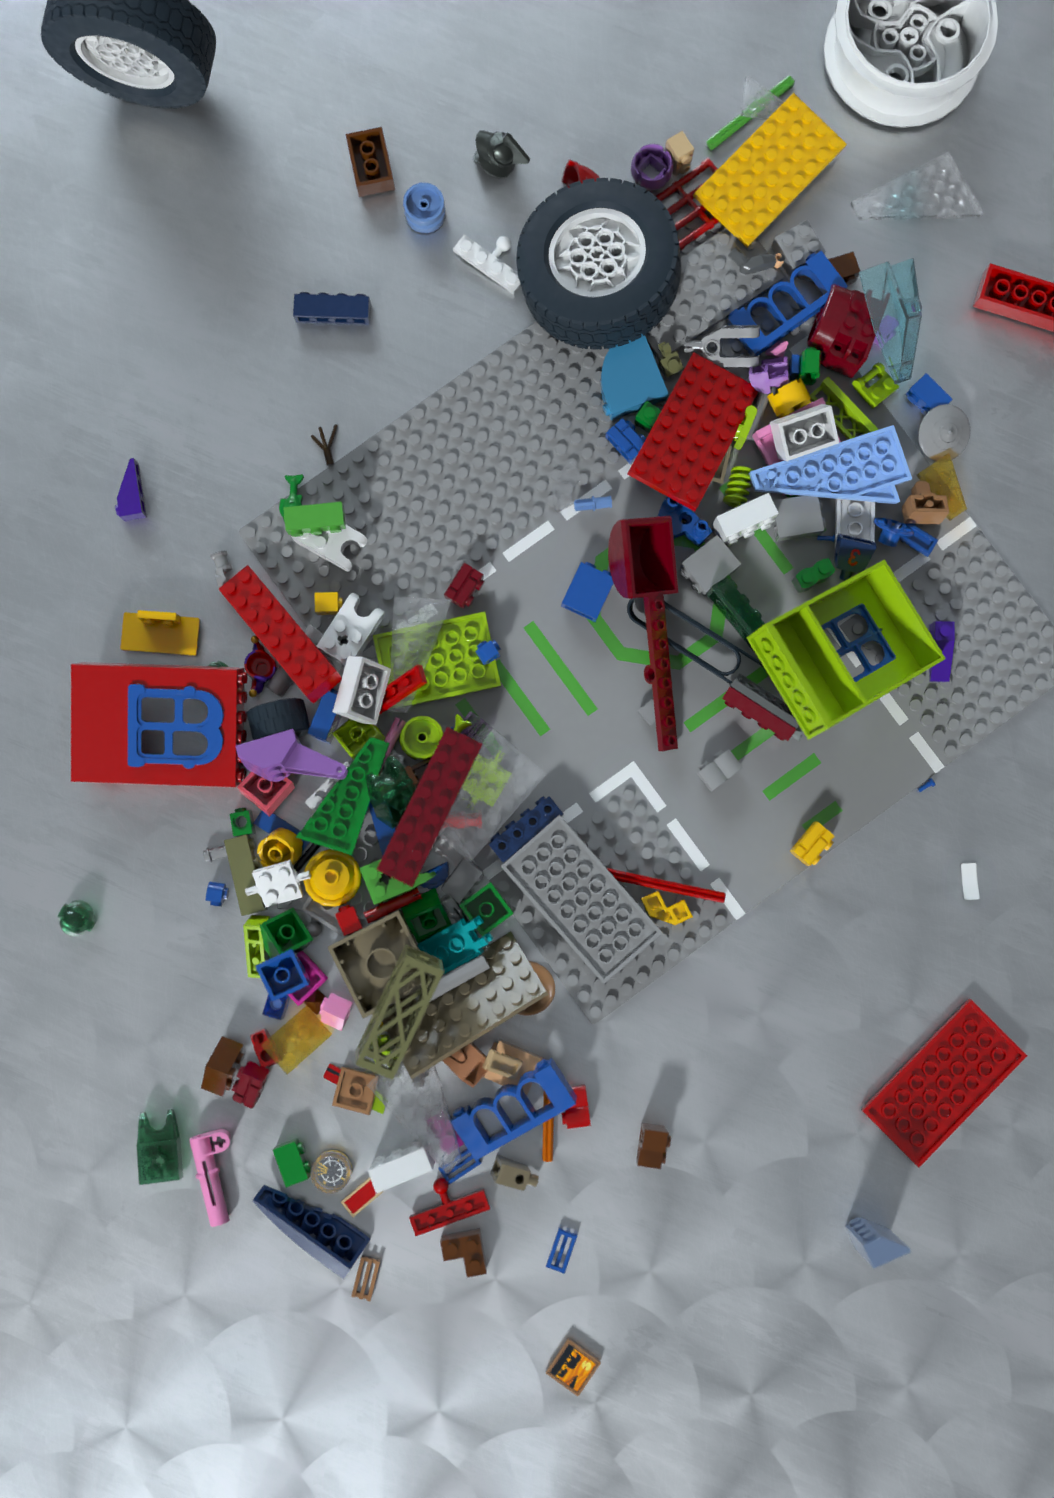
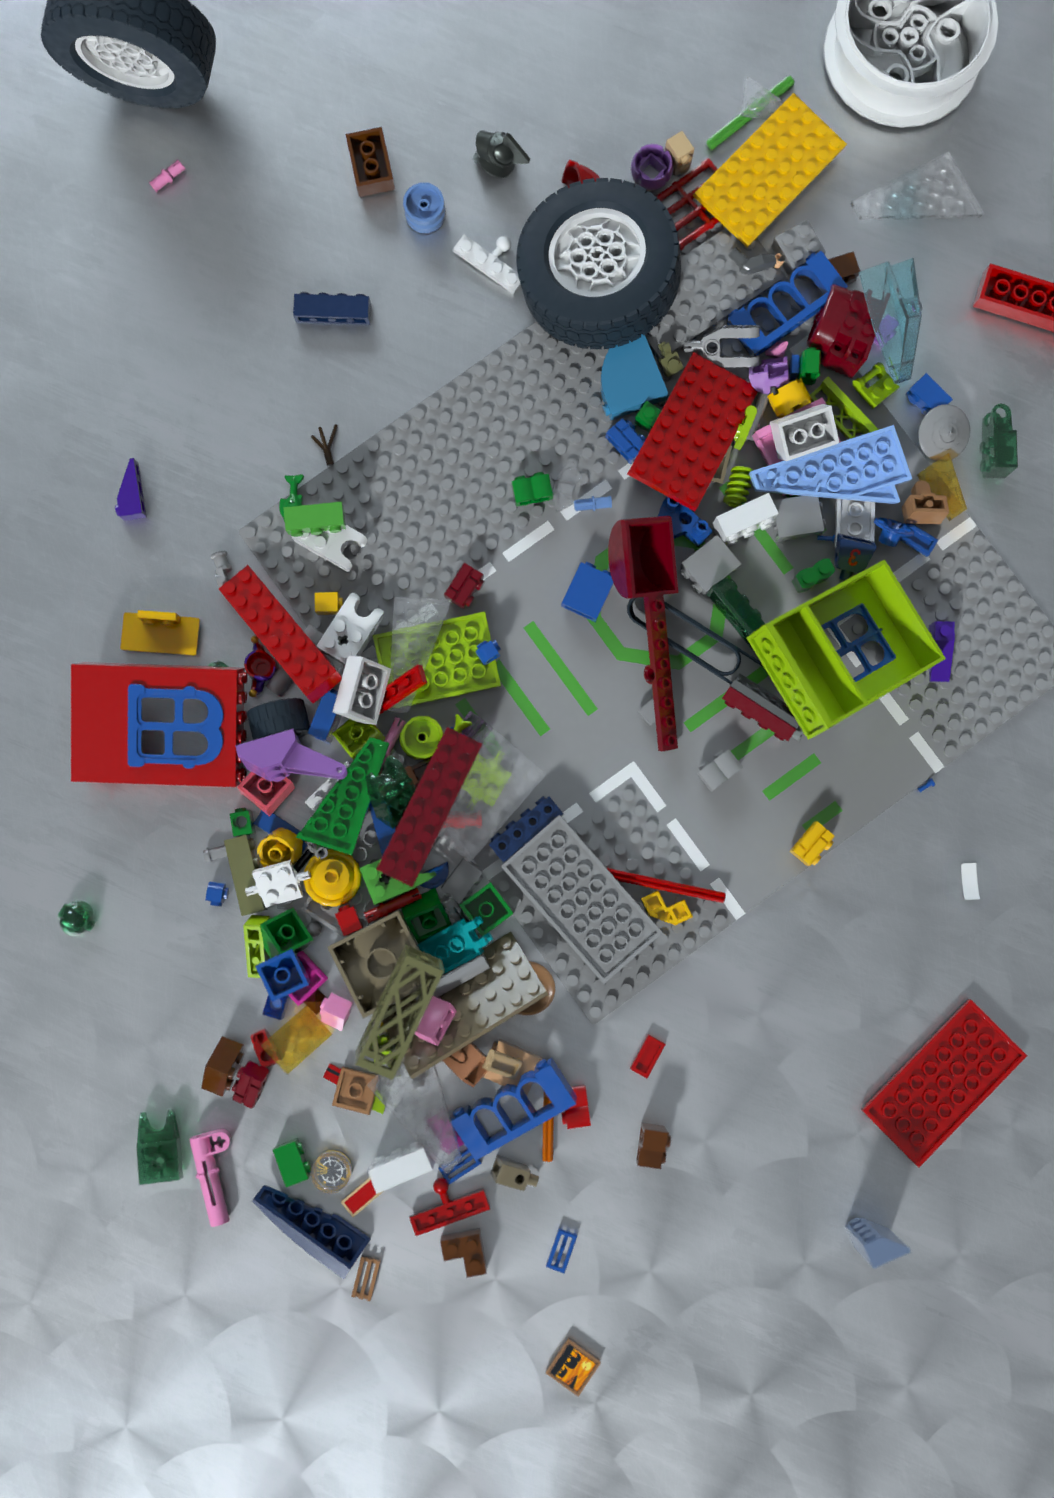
none -> bright pink pin [149,159,186,192]
none -> light grey pin [304,840,328,859]
none -> bright pink brick [415,996,457,1046]
none -> green brick [511,472,553,507]
none -> red tile [630,1034,666,1078]
none -> clear green brick [979,403,1018,478]

